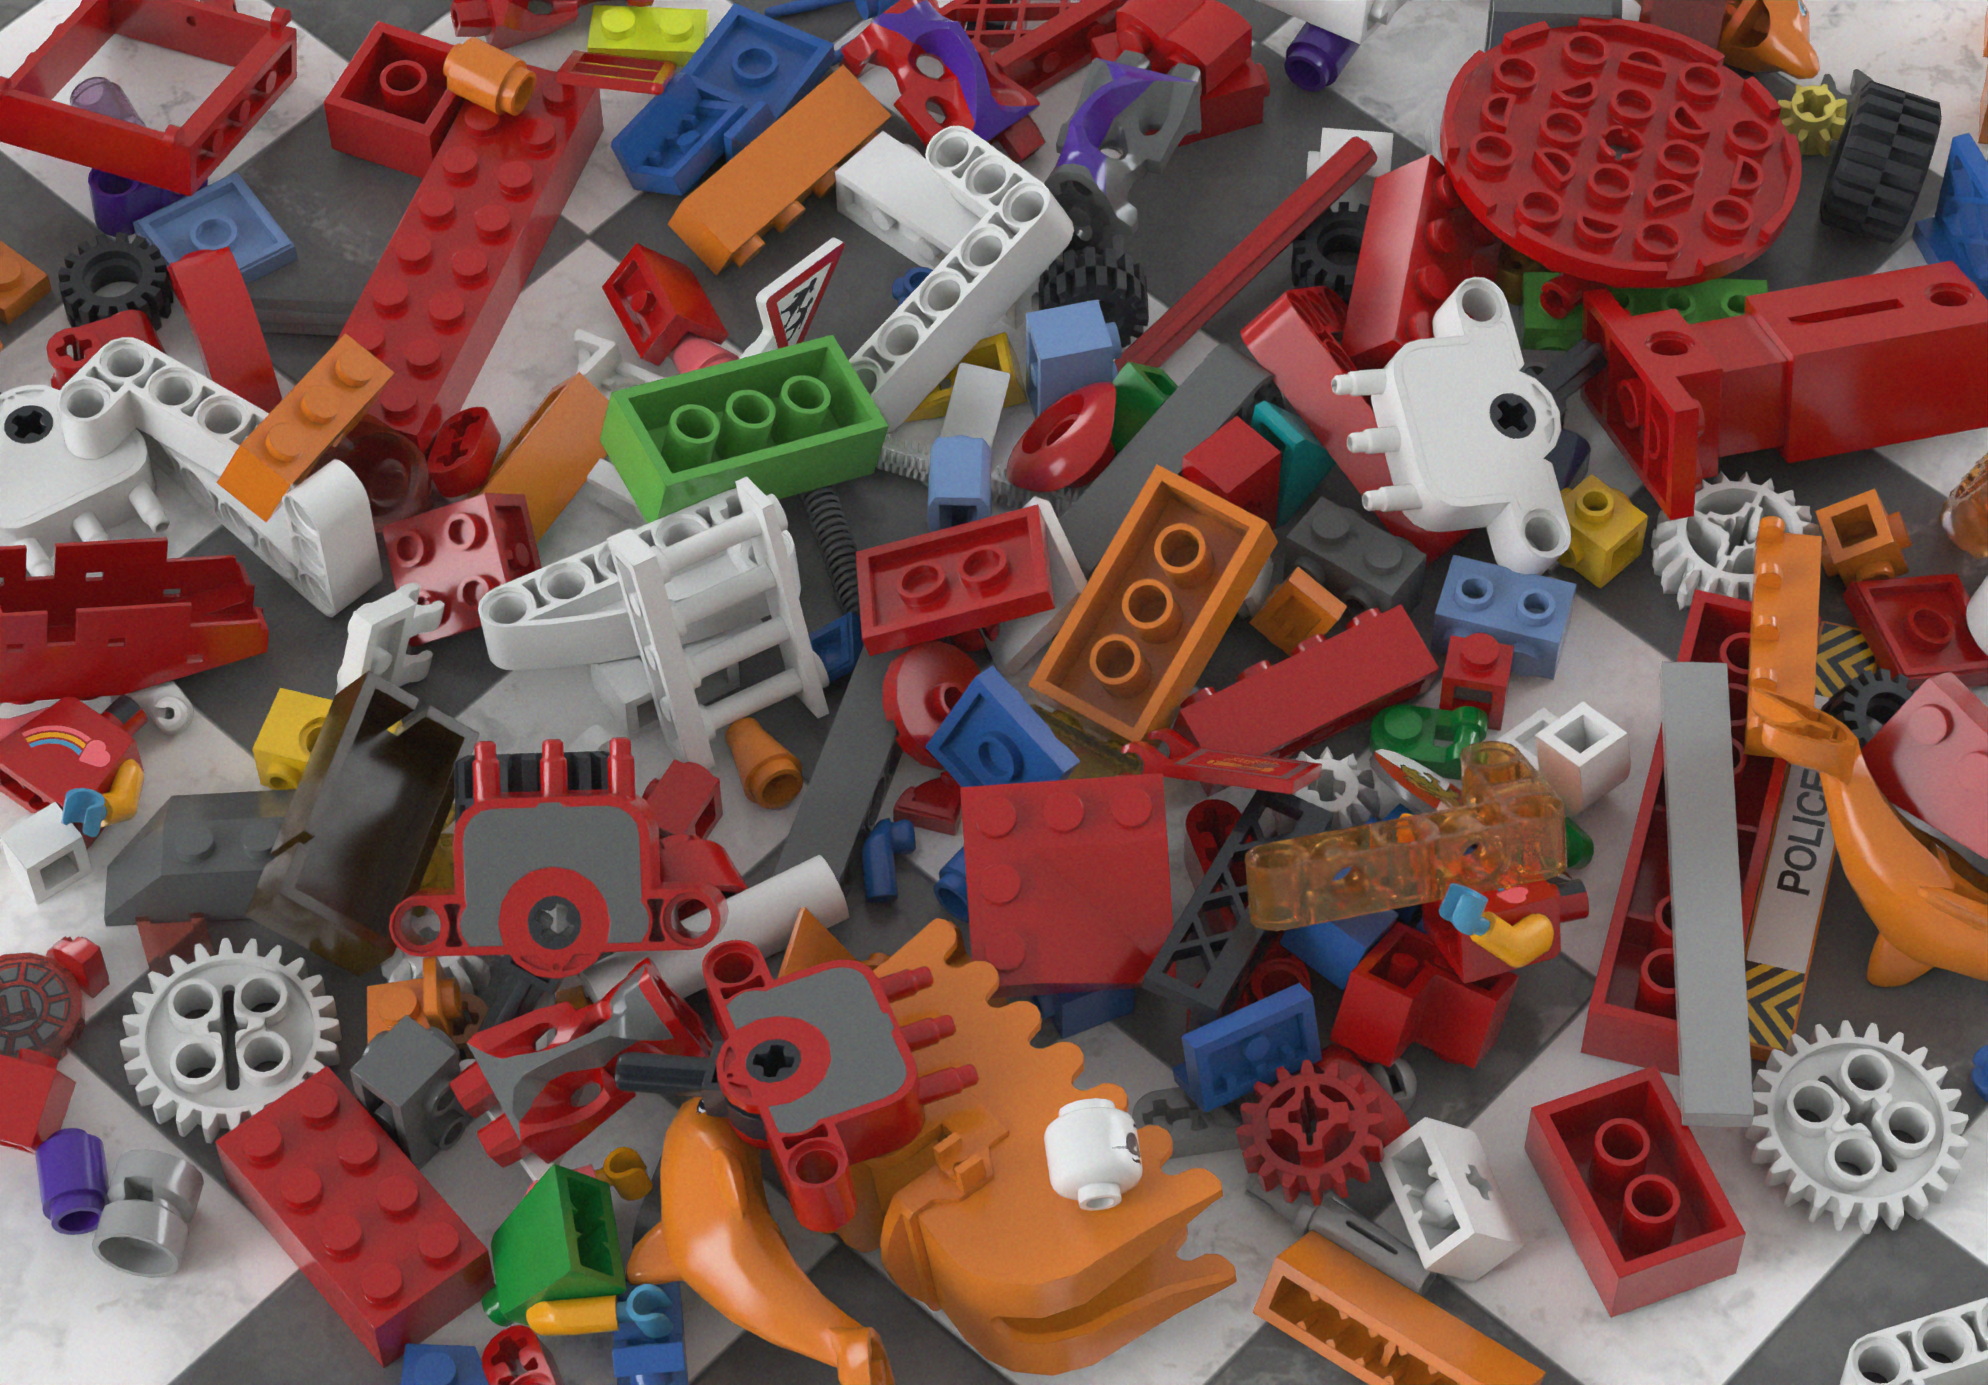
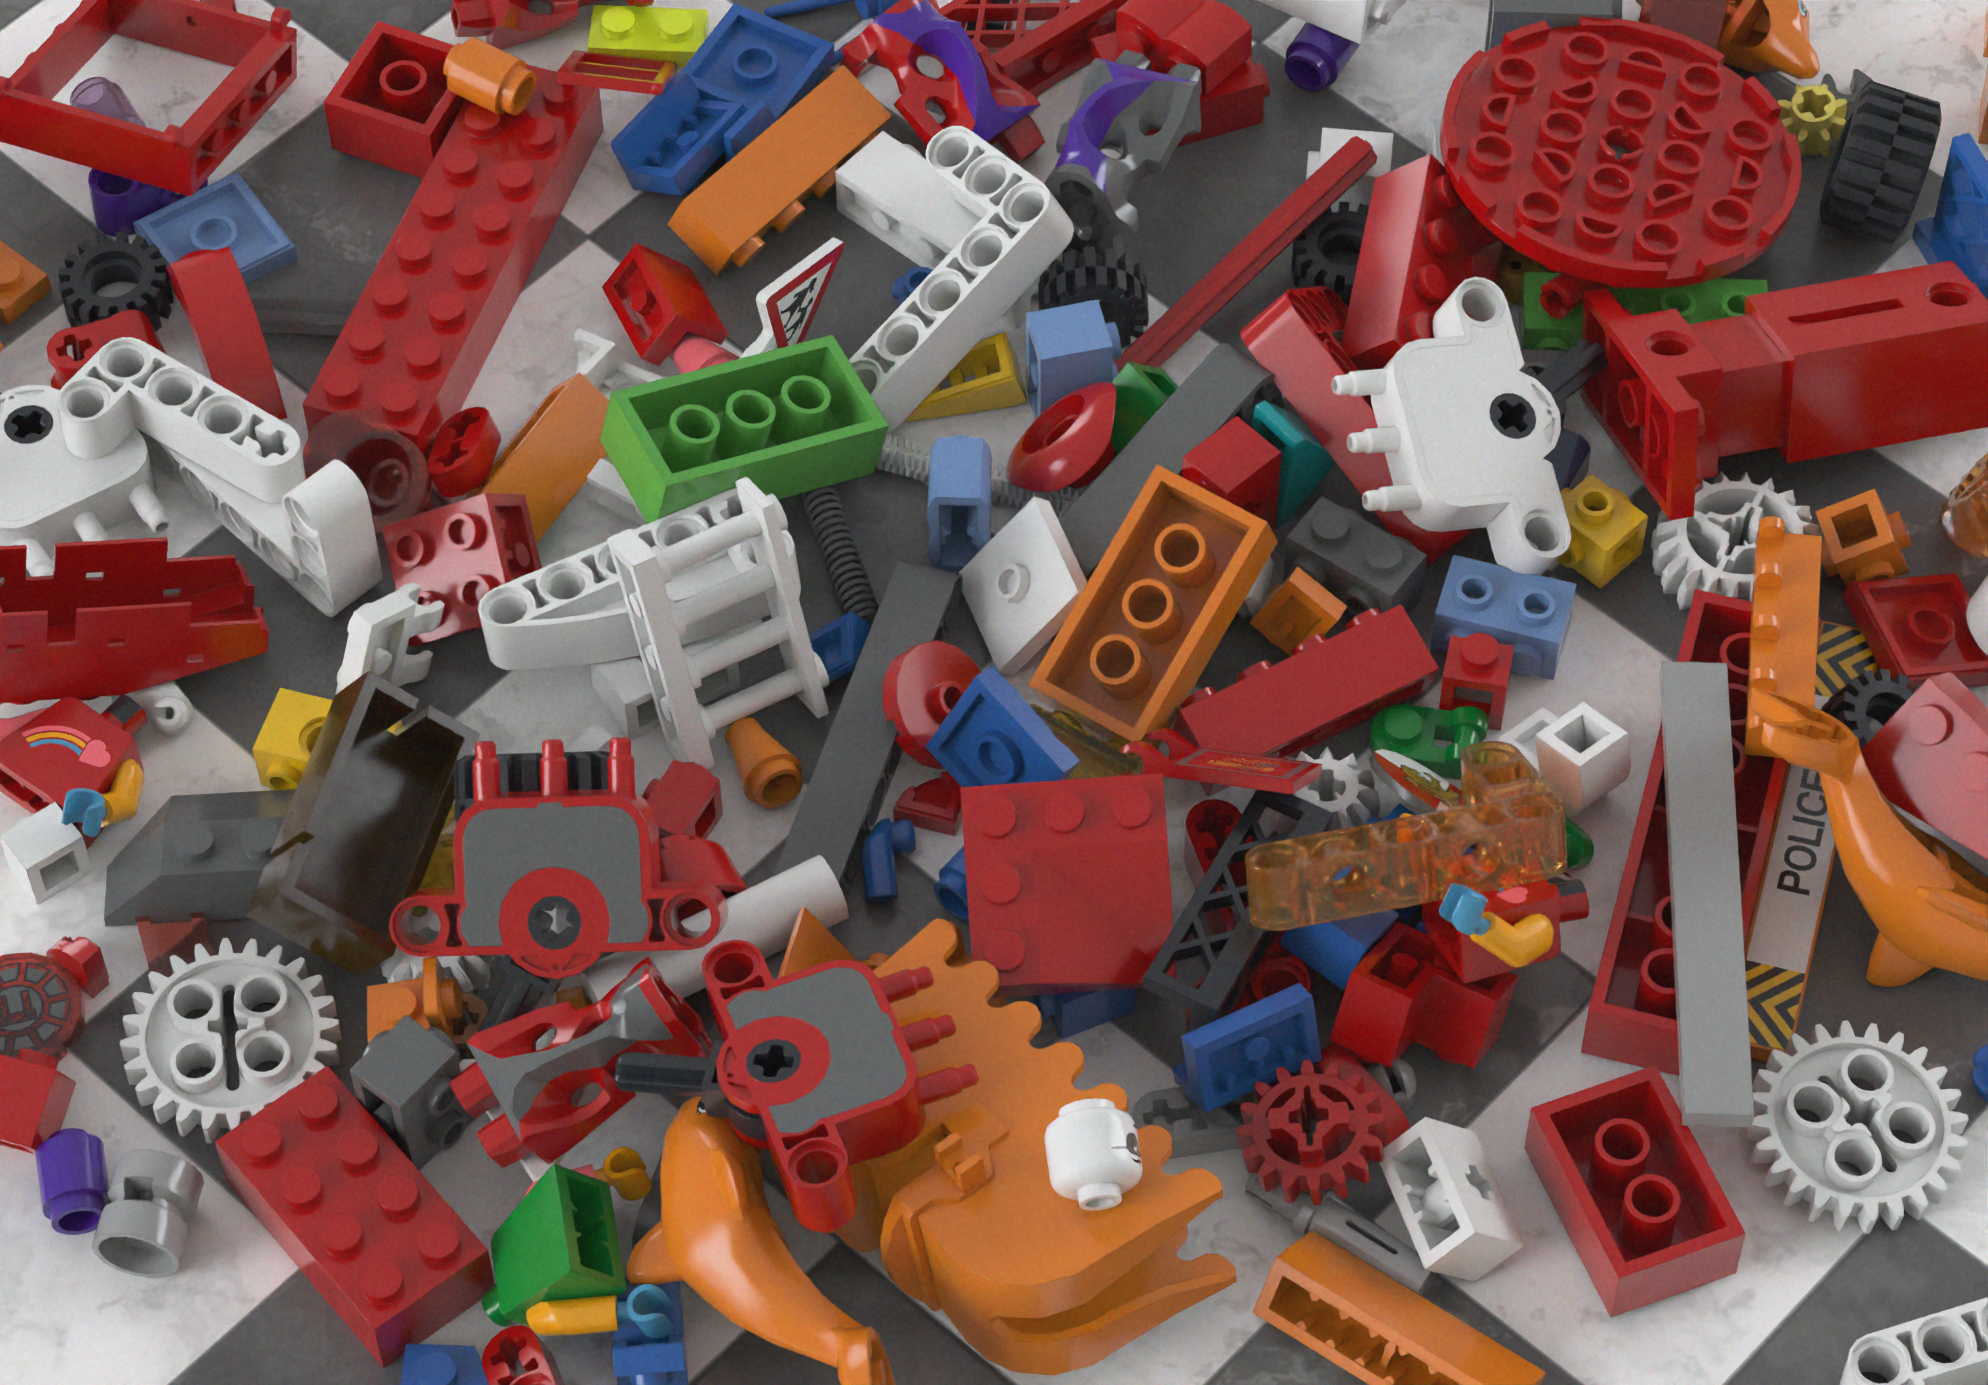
orange arch [216,333,394,522] -> none
red plate [856,504,1055,656] -> none
white sticker [940,363,1011,450] -> none

